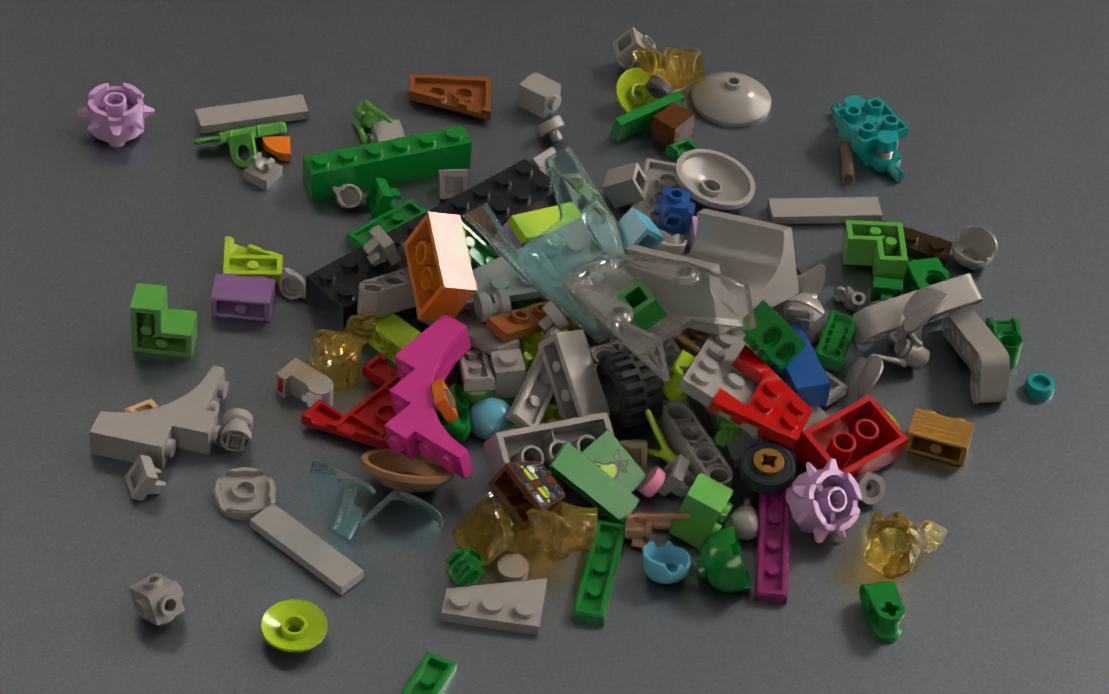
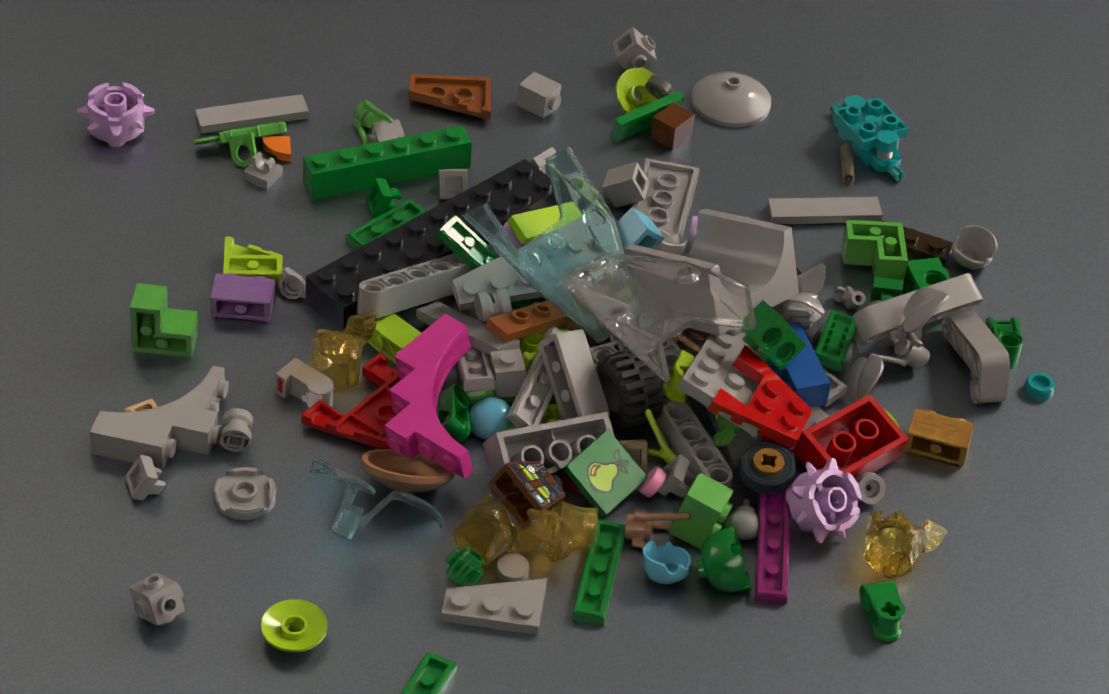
light grey tile [250,503,364,595] -> none
light grey piece [332,184,368,210] -> none
light grey tile [363,225,401,266] -> none
orange brick [403,211,477,321] -> none
orange tile [431,378,458,423] -> none
light grey tile [536,115,565,143] -> none
light grey tile [538,301,569,332] -> none
green tile [547,442,640,524] -> none
green brick [616,279,668,333] -> none
clear yellow helmet [632,45,705,93] -> none
blue brick [654,187,695,235] -> none
green tile [665,138,700,160] -> none
light grey dish [674,149,756,210] -> none

